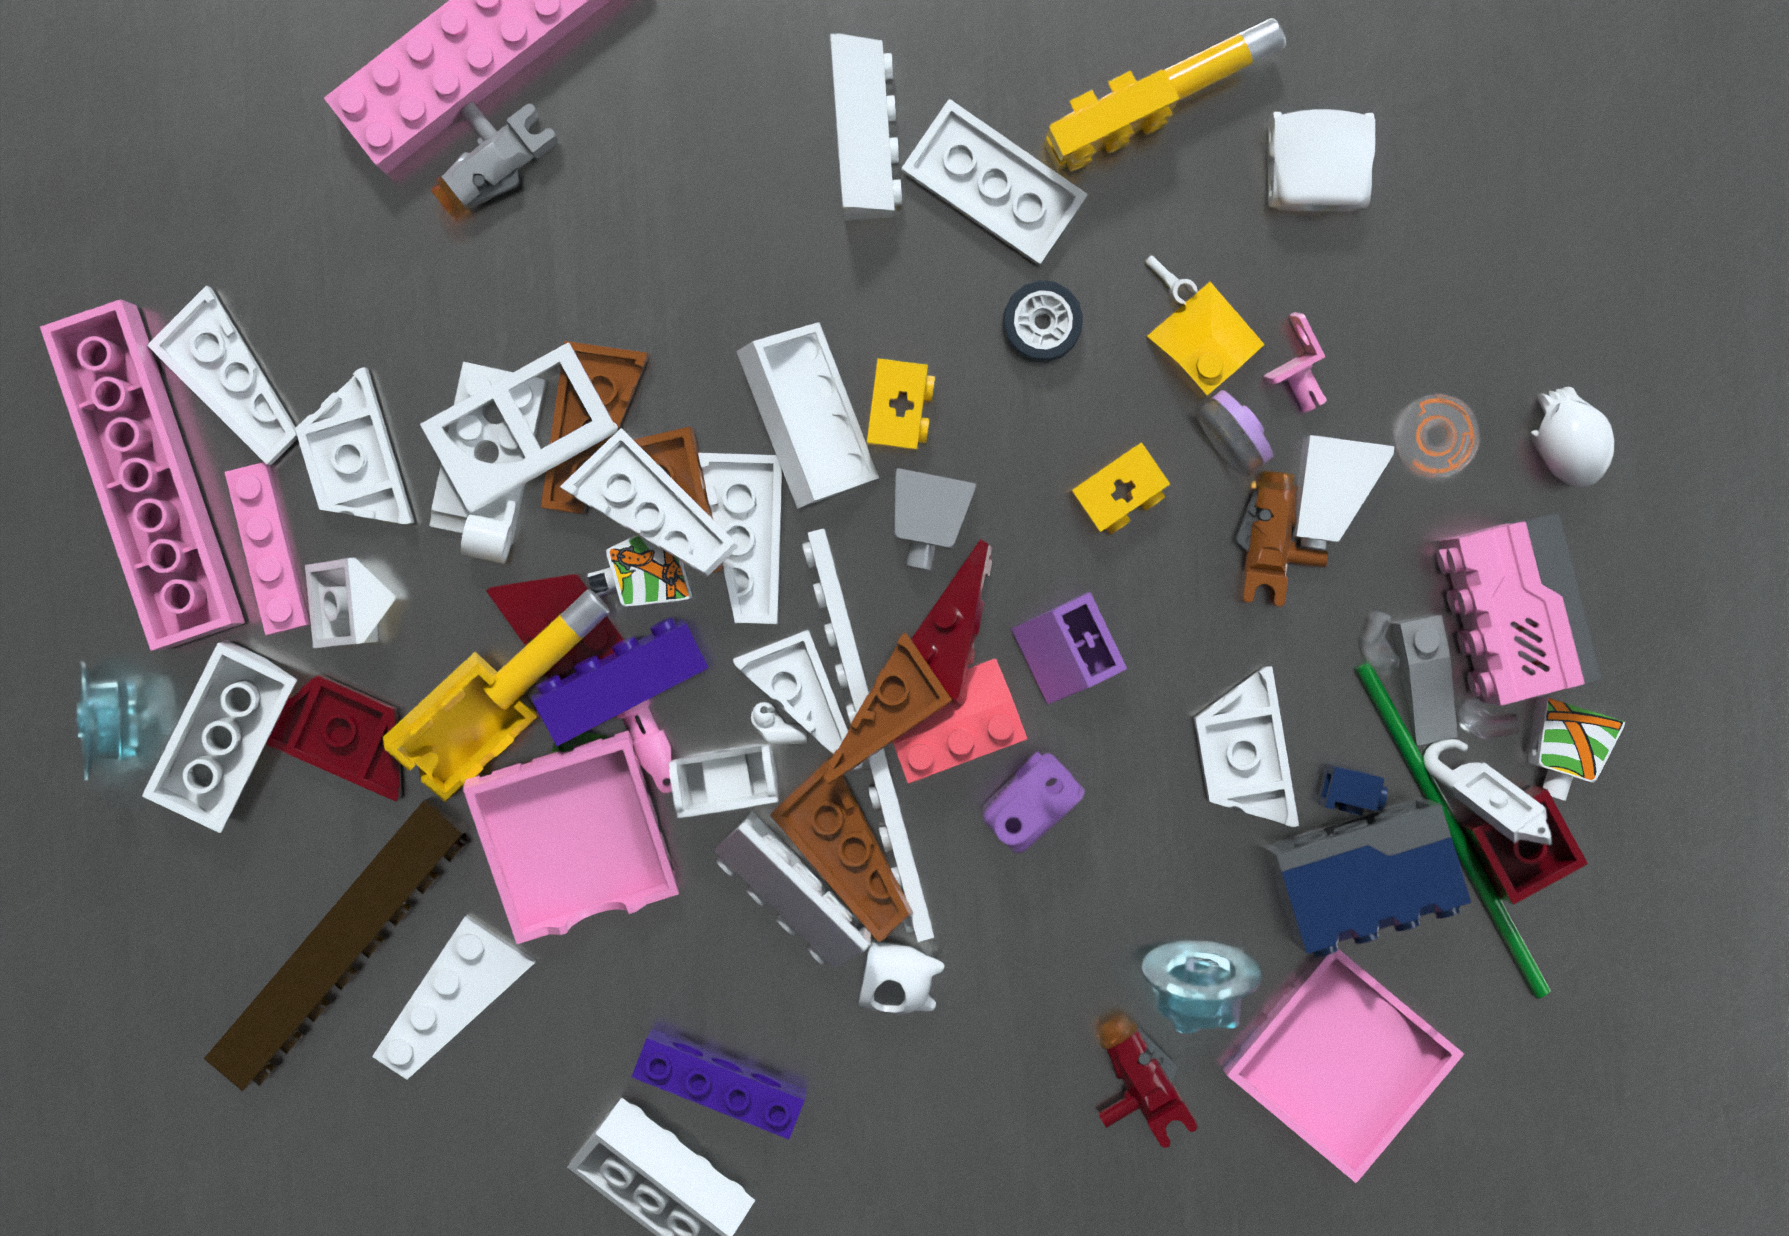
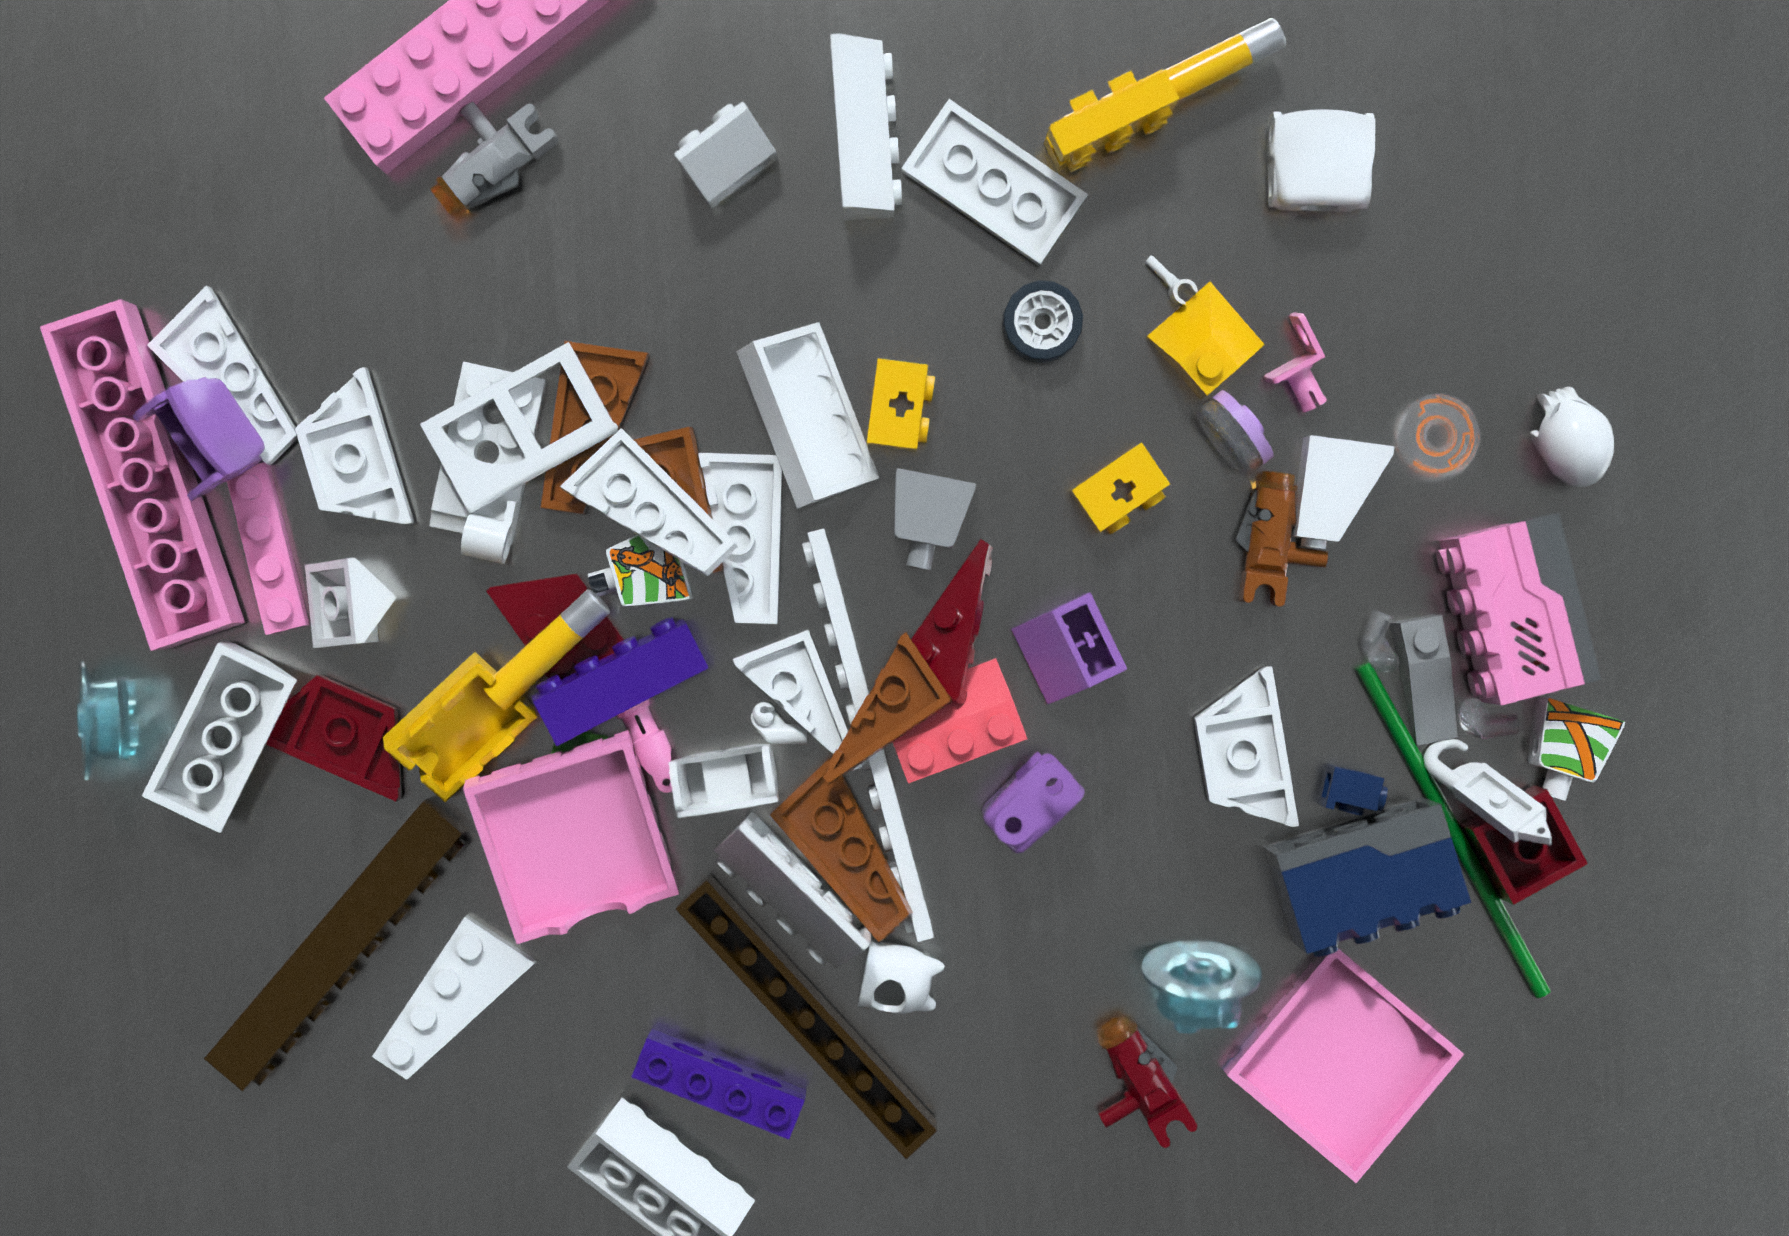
none -> medium lavender piece [133,377,265,501]
none -> white slope [674,102,778,209]
none -> dark brown brick [675,875,938,1160]

